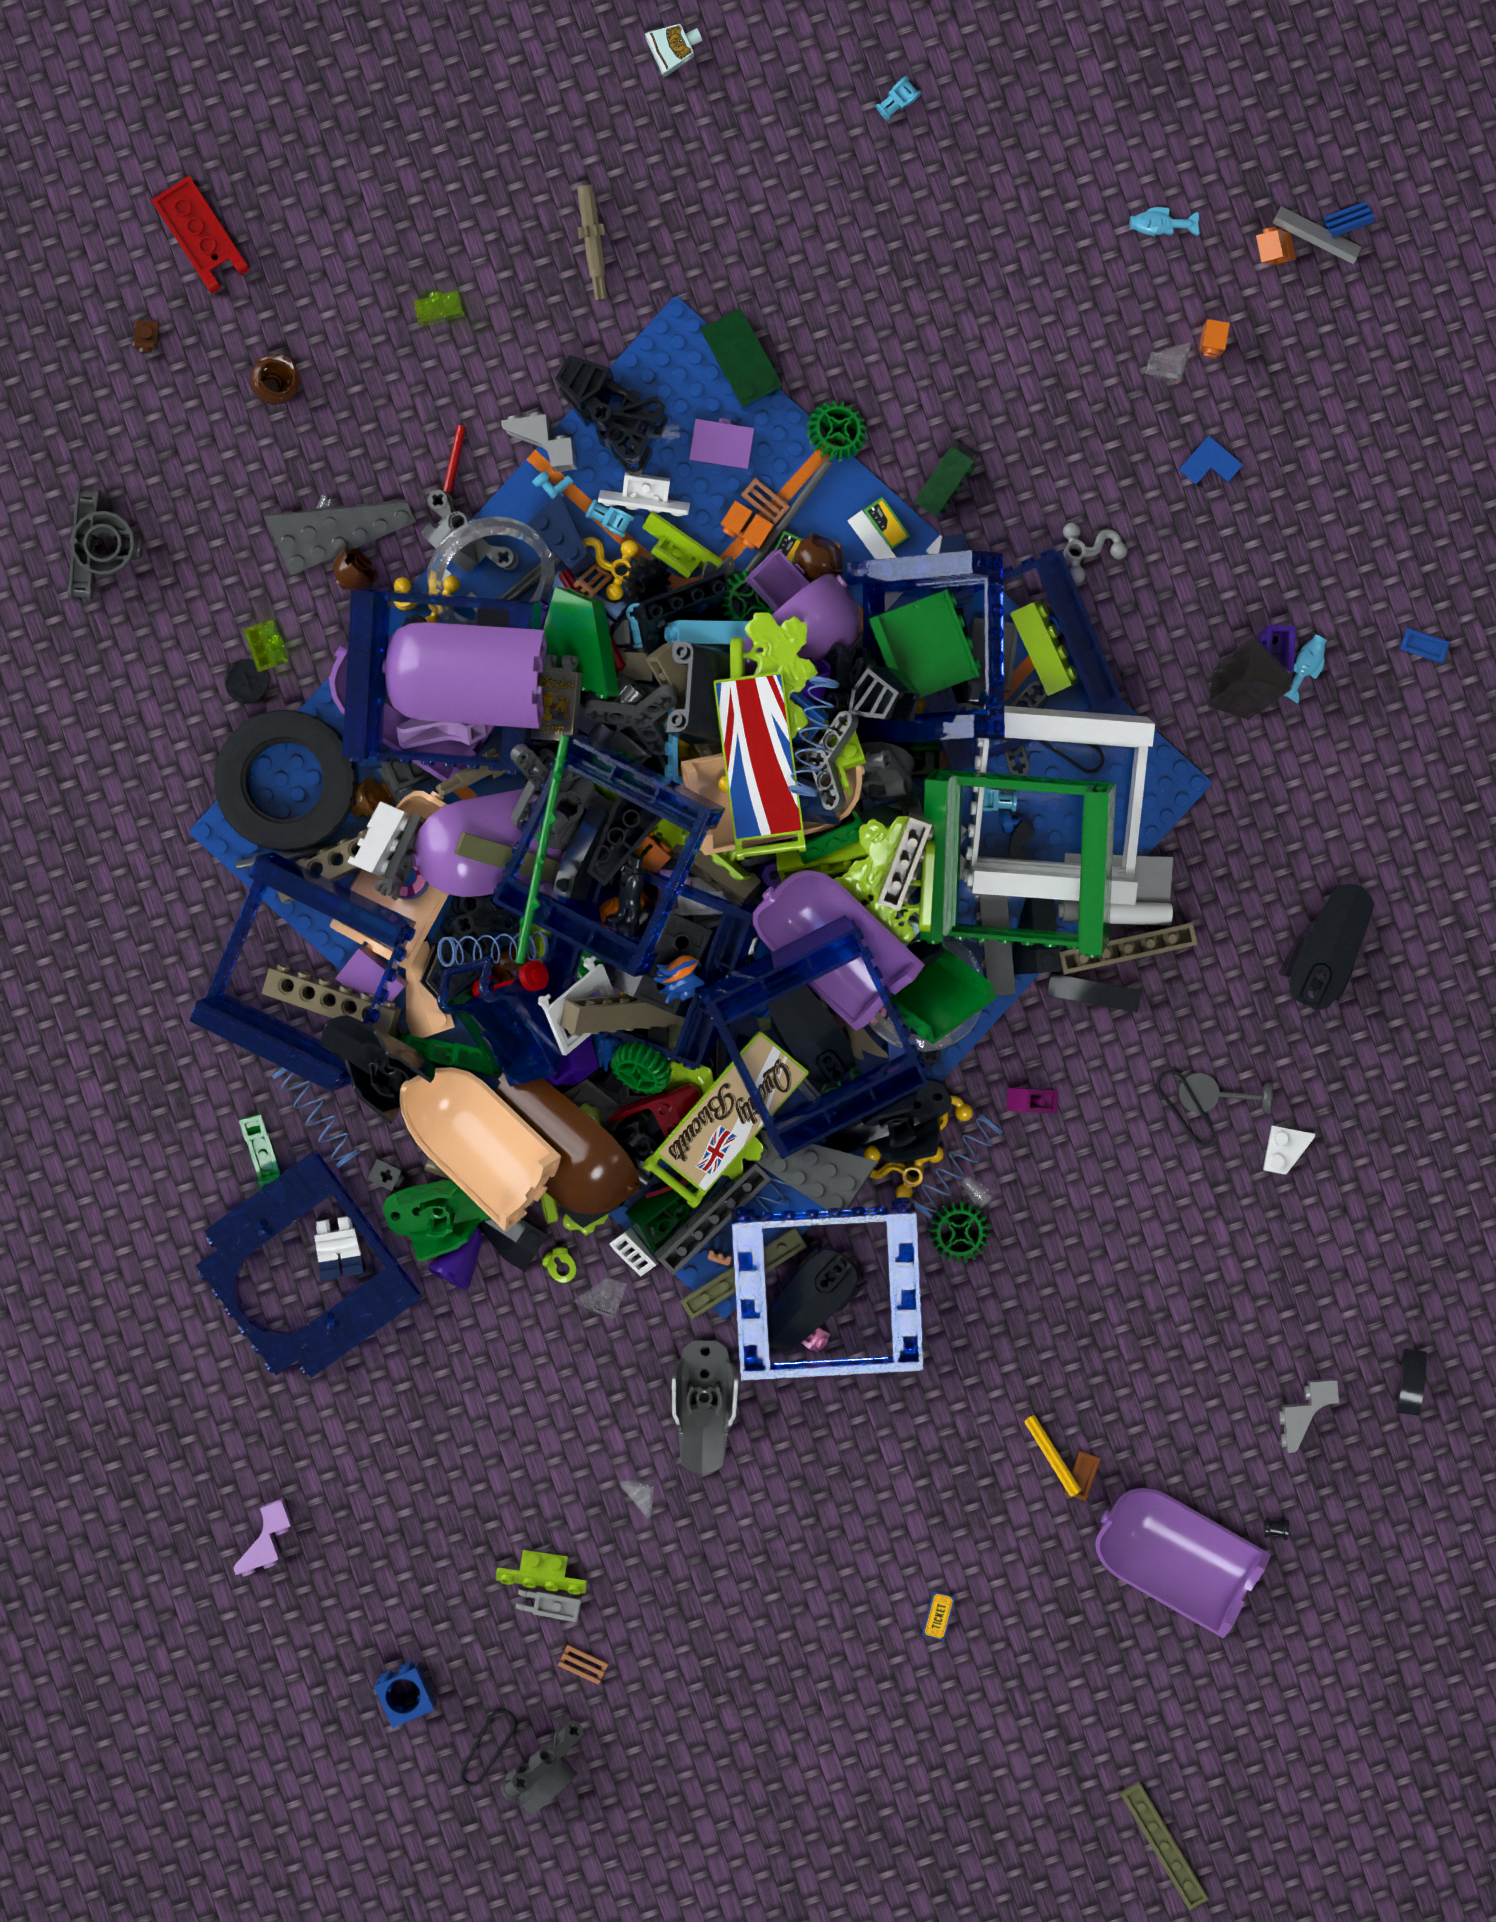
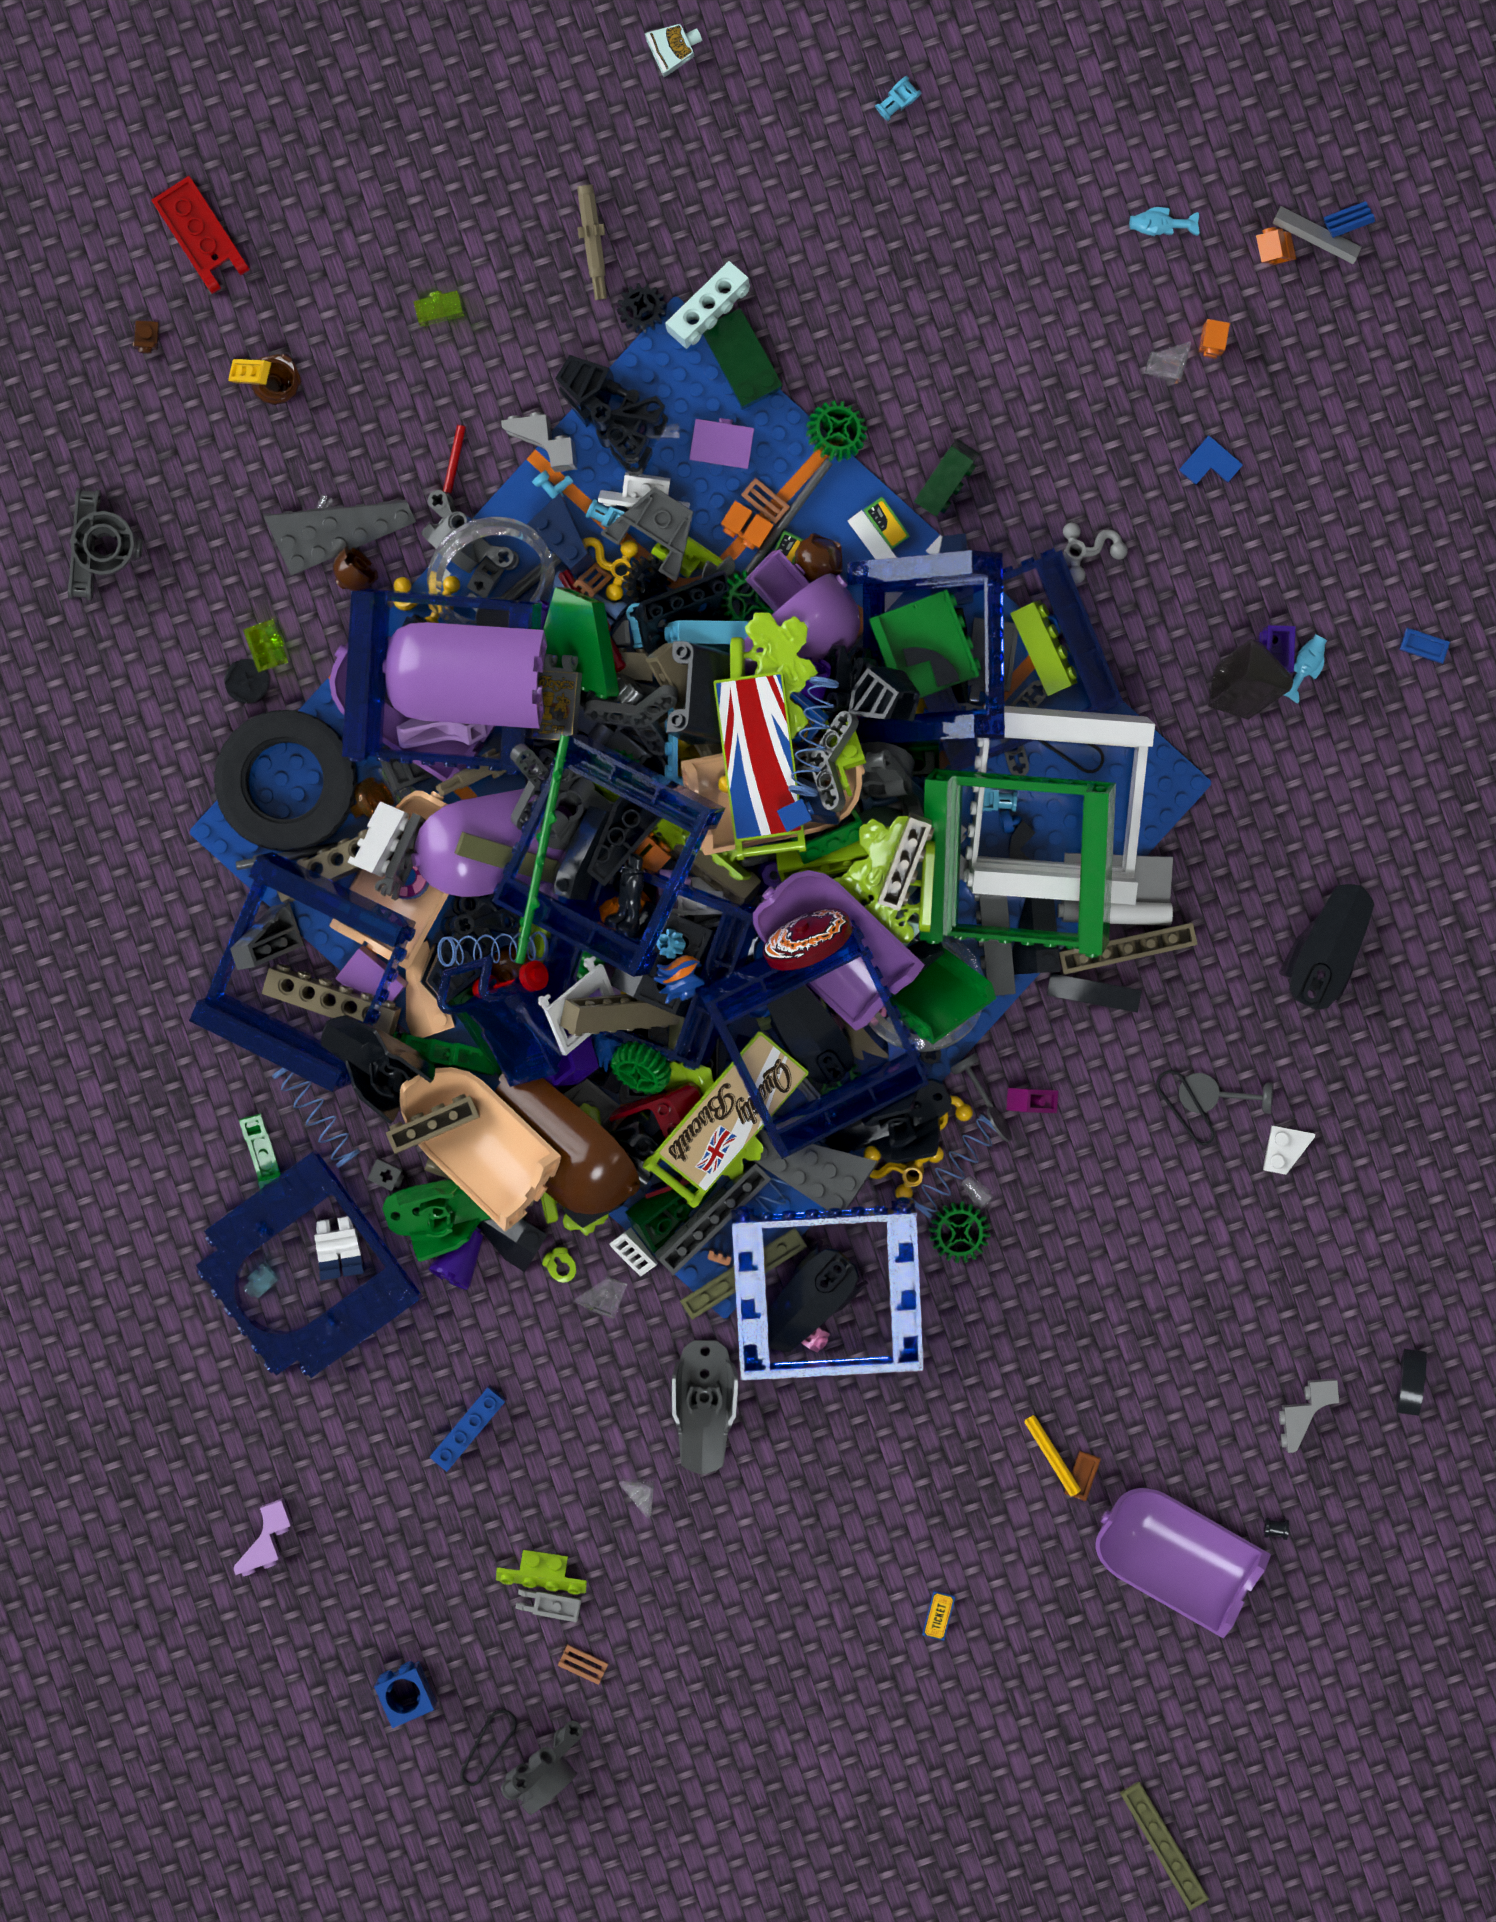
none -> yellow tile [228,359,271,385]
none -> dark grey wedge [230,903,304,970]
none -> clear light blue brick [243,1262,280,1299]
none -> dark tan brick [386,1094,480,1154]
none -> blue brick [429,1385,507,1472]
none -> dark grey brick [467,557,504,600]
none -> dark grey wing [601,487,694,582]
none -> black gear [617,283,667,333]
none -> medium azure gear [656,929,686,959]
none -> light aqua brick [665,261,750,349]
none -> dish [763,908,853,970]
none -> blue brick [777,799,815,832]
none -> black brick [902,647,960,687]
none -> dark grey piece [950,1053,1012,1142]

